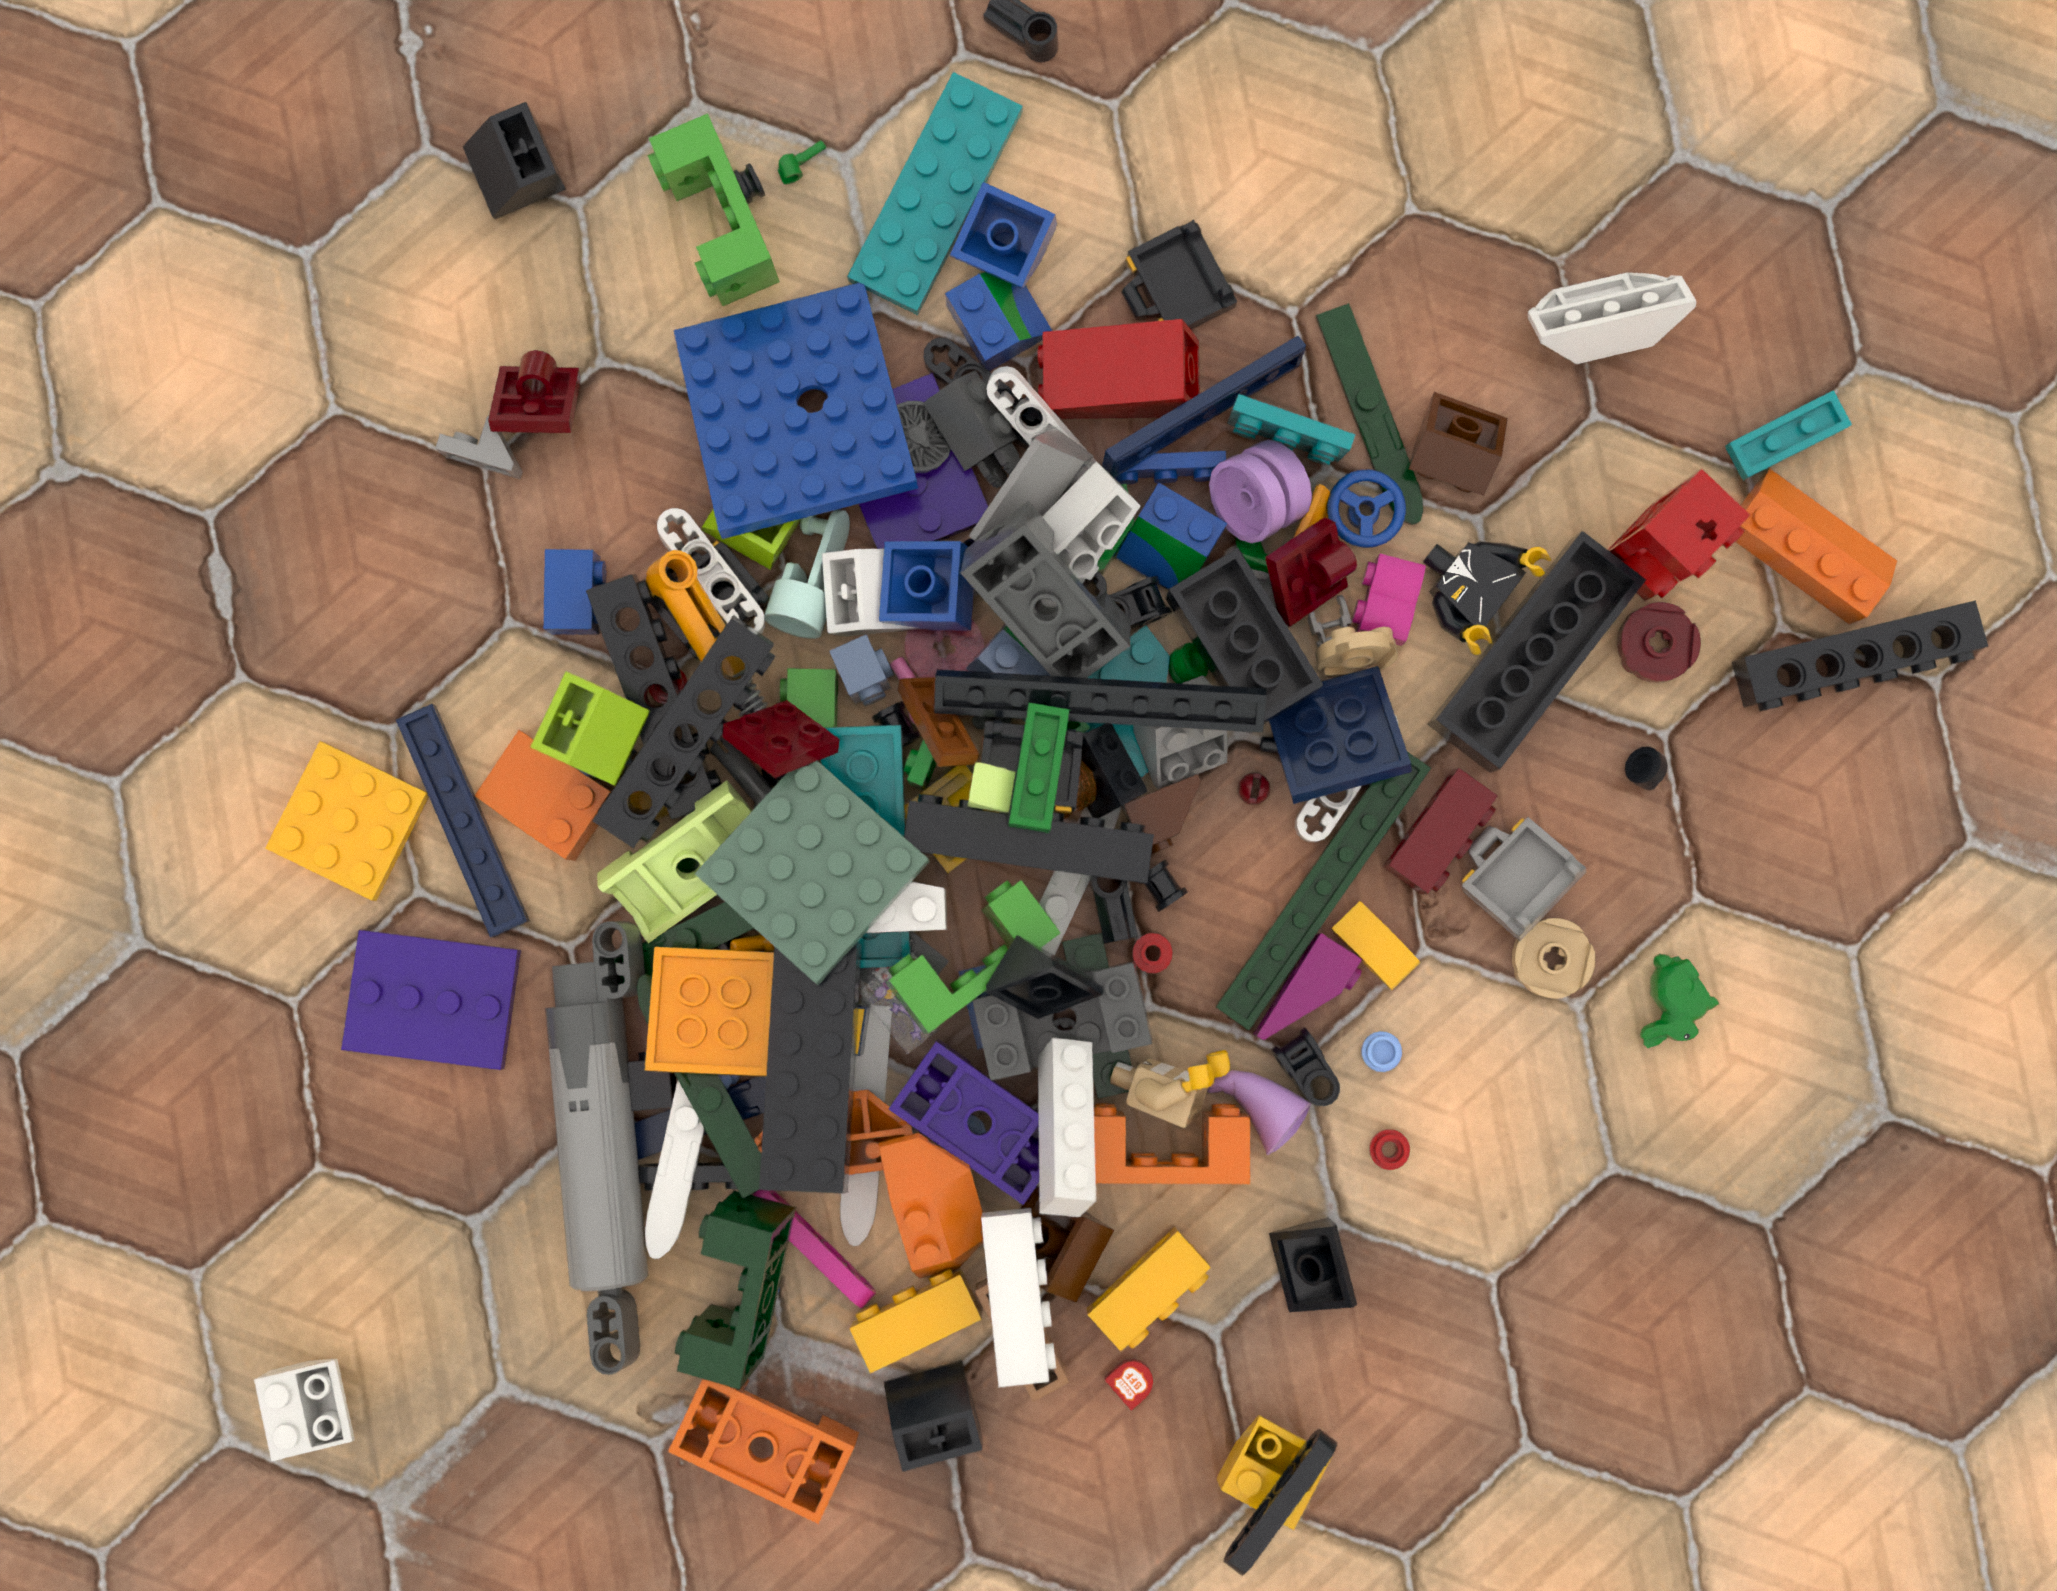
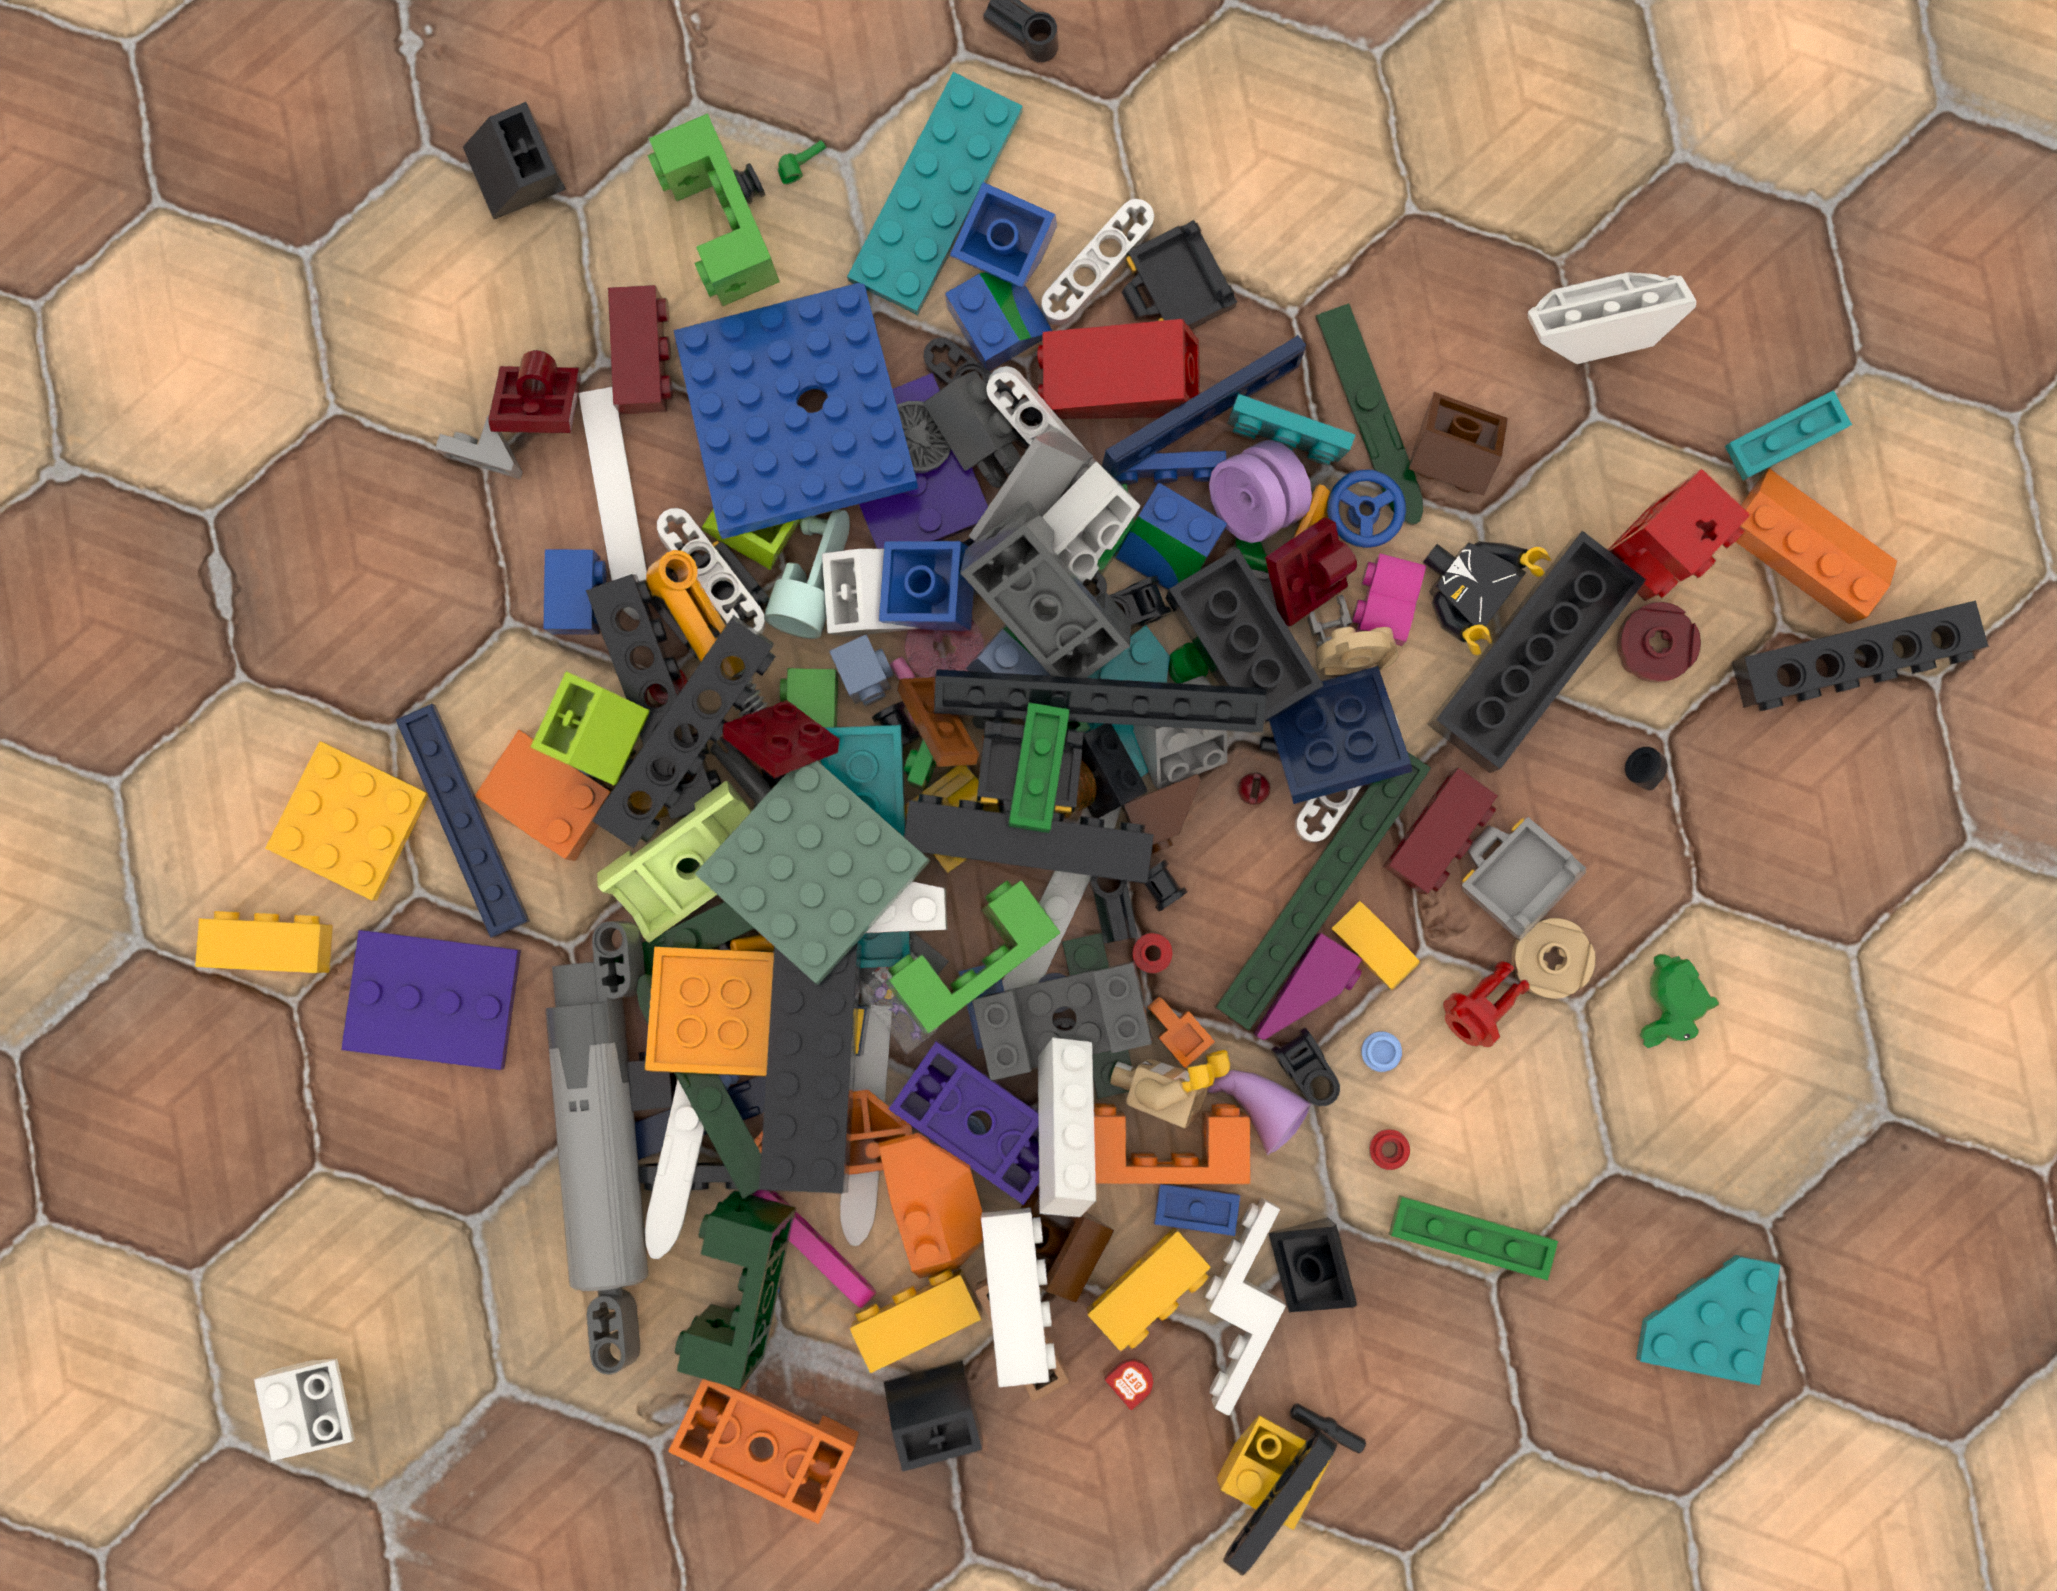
yellowish green slope [968,762,1015,813] -> none
black slope [986,935,1104,1019] -> none
none -> yellow brick [195,911,333,973]
none -> white piece [578,387,647,620]
none -> dark red brick [608,285,673,414]
none -> white beam [1041,199,1154,326]
none -> orange plate [1147,997,1215,1068]
none -> blue plate [1154,1184,1241,1236]
none -> white bracket [1204,1197,1286,1416]
none -> black piece [1290,1403,1366,1454]
none -> green plate [1389,1195,1558,1281]
none -> red piece [1443,961,1530,1047]
none -> teal plate [1636,1255,1781,1386]

